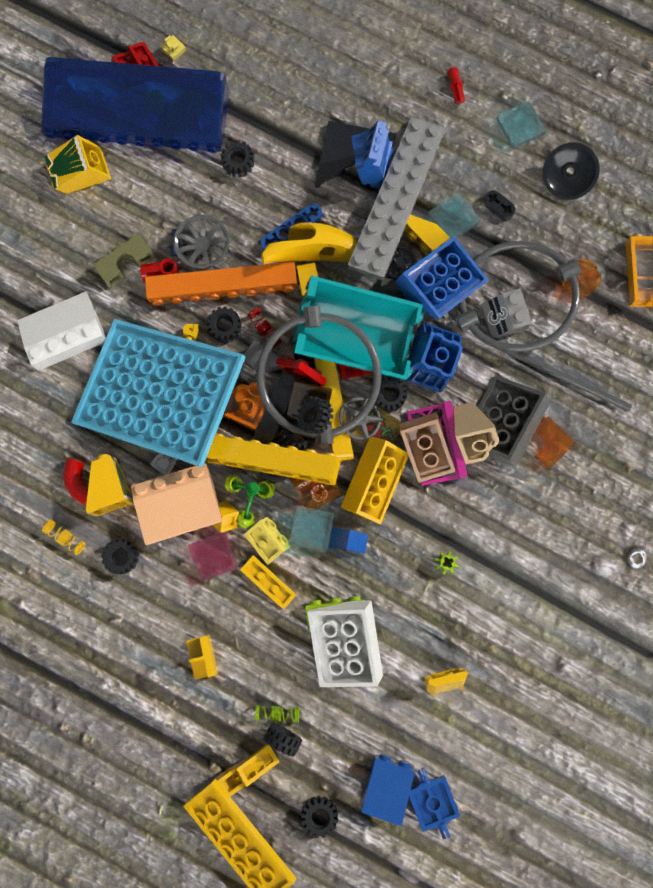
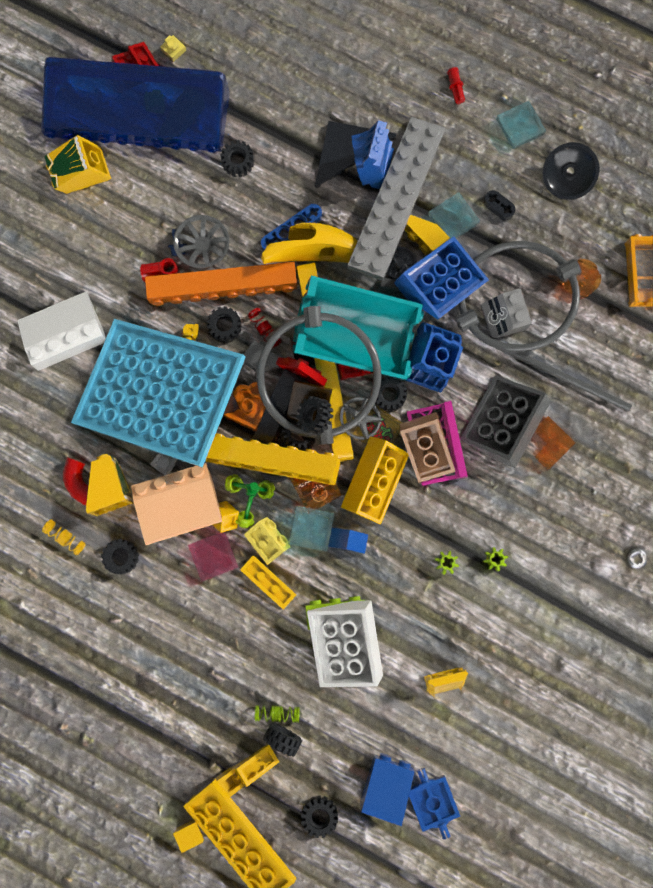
olive arch [93,234,155,288] -> none
yellow panel [186,635,218,679] -> none
tan slope [454,402,499,464] -> none
none -> yellow panel [173,819,204,853]
none -> lime gear [483,547,508,571]

